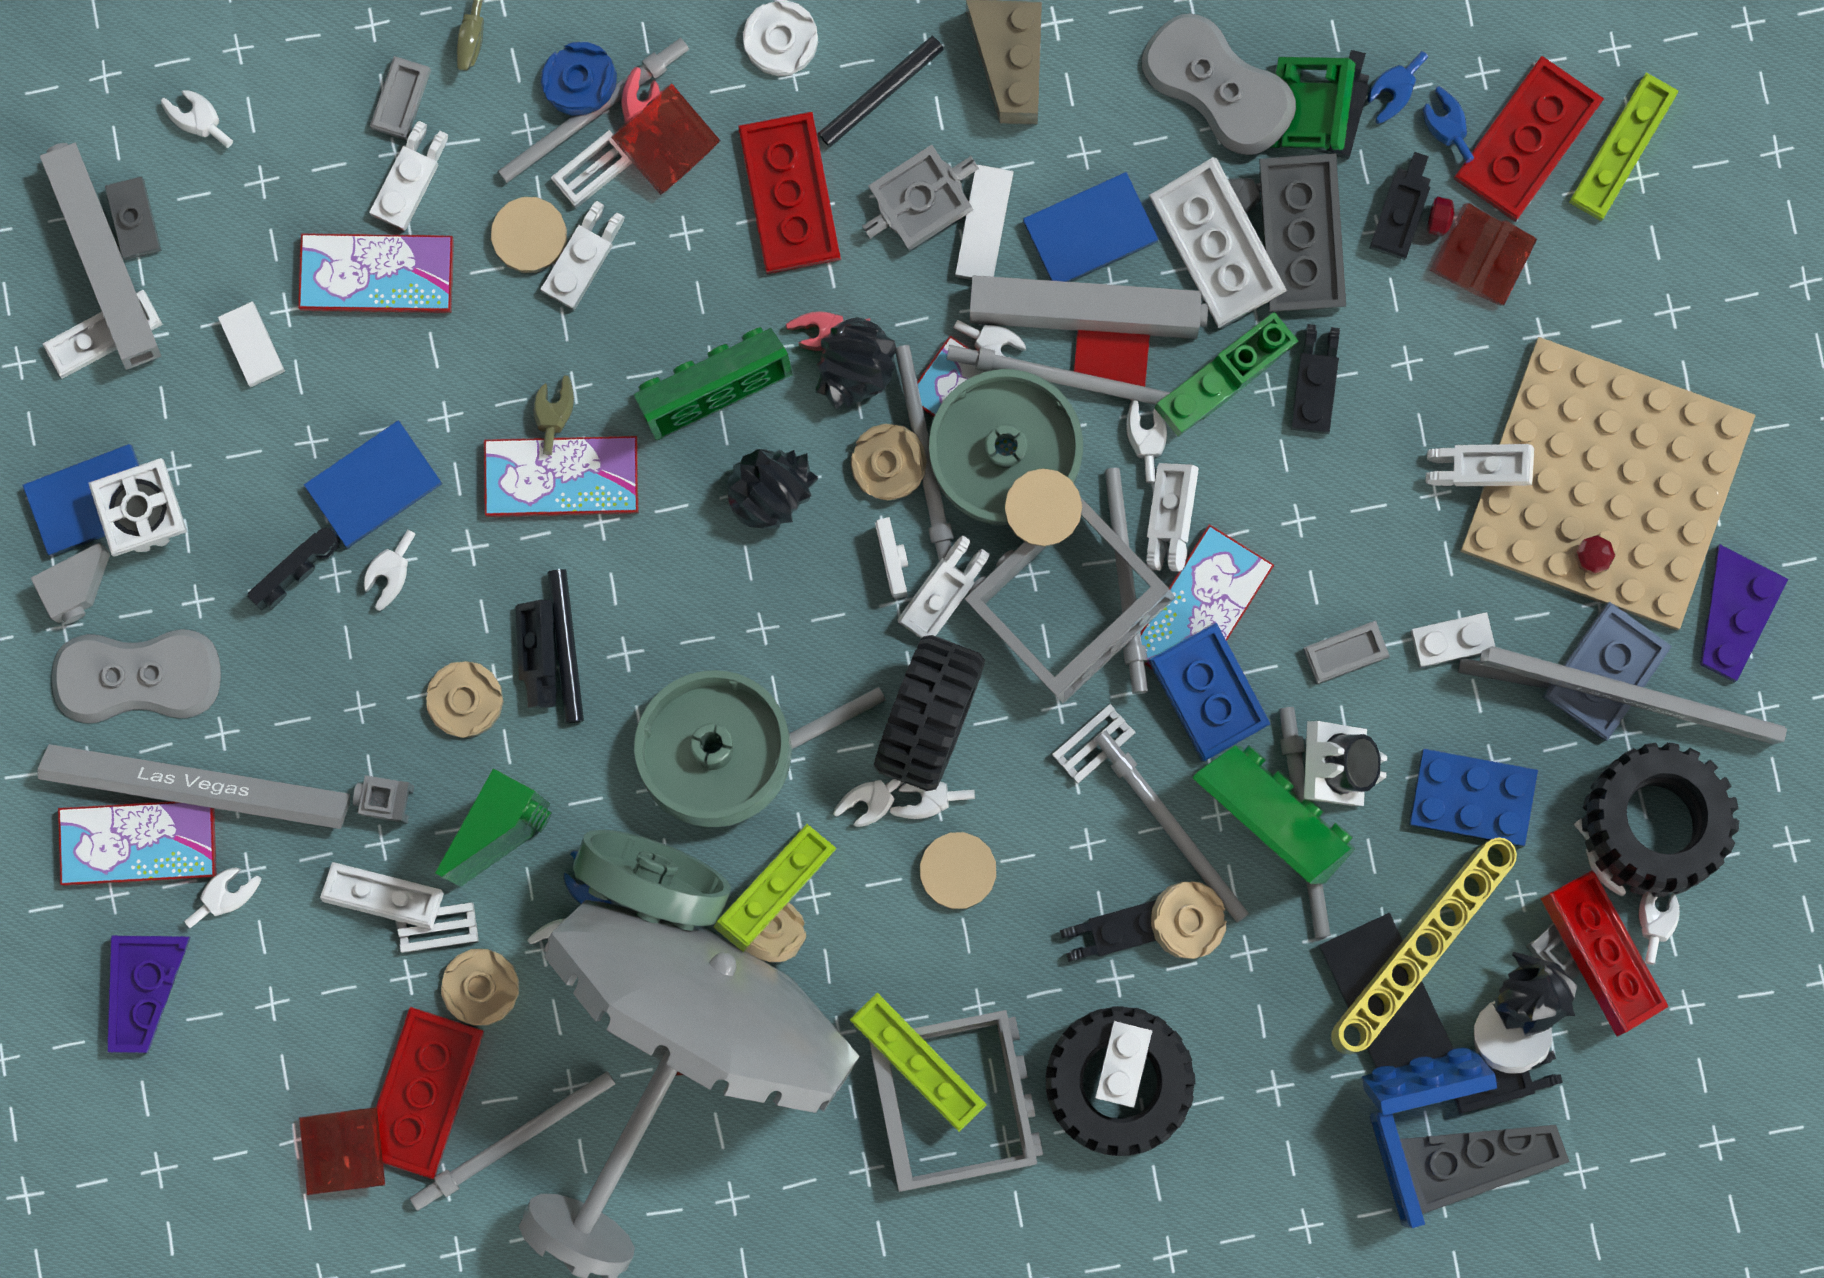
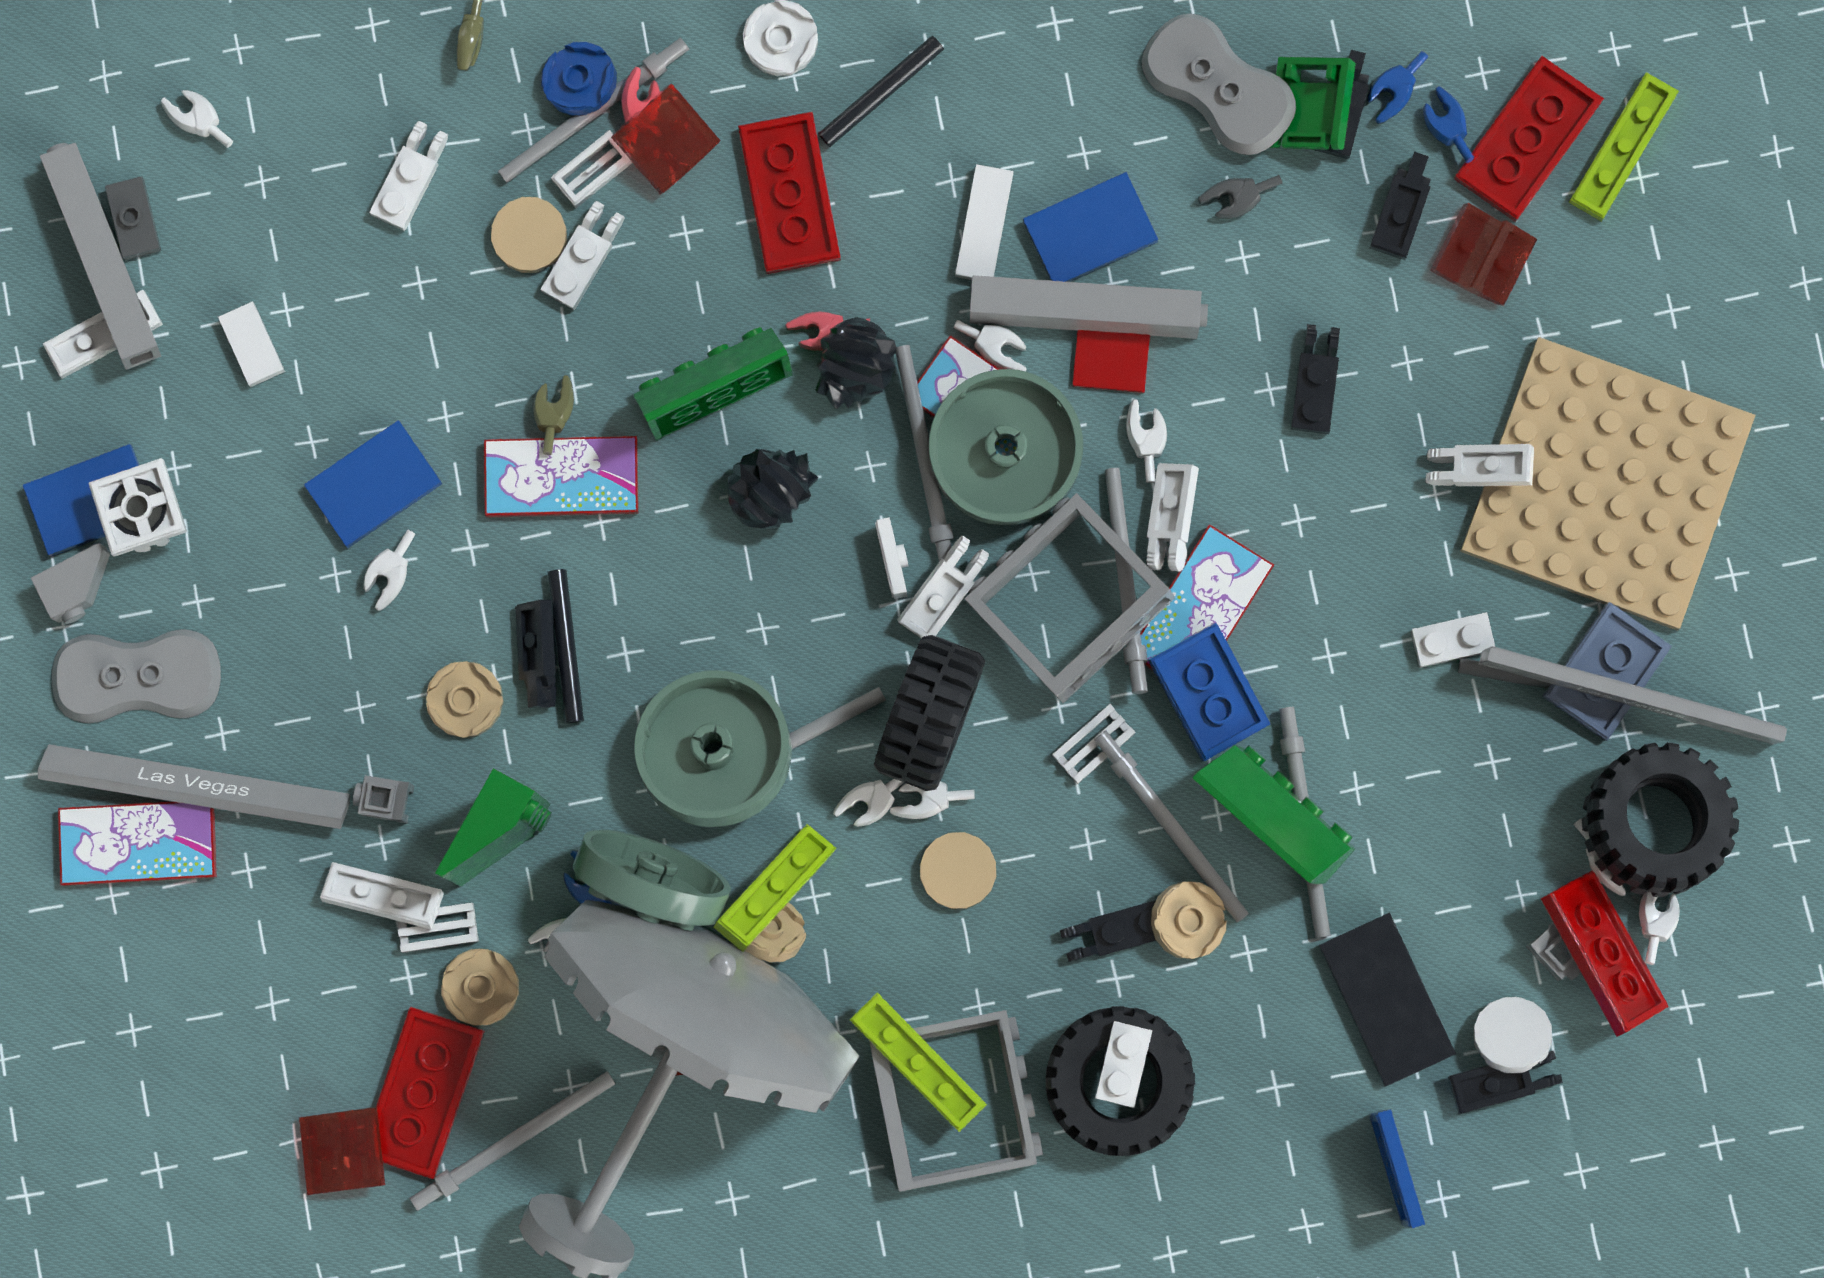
dark purple wing [107,935,191,1053] -> none
white hand [184,867,261,928] -> none
black hinge [248,527,341,611] -> none
tile [298,234,454,313] -> none
light grey tile [370,56,431,140] -> none
tan tile [851,424,927,500] -> none
light grey plate [862,145,979,251] -> none
light grey bar [946,345,1171,405] -> none
dark tan wedge [966,0,1042,124] -> none
tan tile [1005,469,1082,547] -> none
white tile [1149,157,1287,328] -> none
green slope [1154,312,1298,437] -> none
dark grey plate [1259,153,1346,312] -> none
light grey tile [1303,620,1390,684] -> none
piece [1304,721,1387,806] -> none
light yellow beam [1331,838,1517,1055] -> none
blue plate [1362,1048,1497,1116] -> none
dark grey wing [1400,1125,1570,1214] -> none
blue plate [1409,749,1538,847] -> none
dark red tile [1427,196,1455,236] -> none
black hair [1493,952,1577,1037] -> none
dark red tile [1575,535,1615,575] -> none
dark purple wing [1700,544,1789,683] -> none

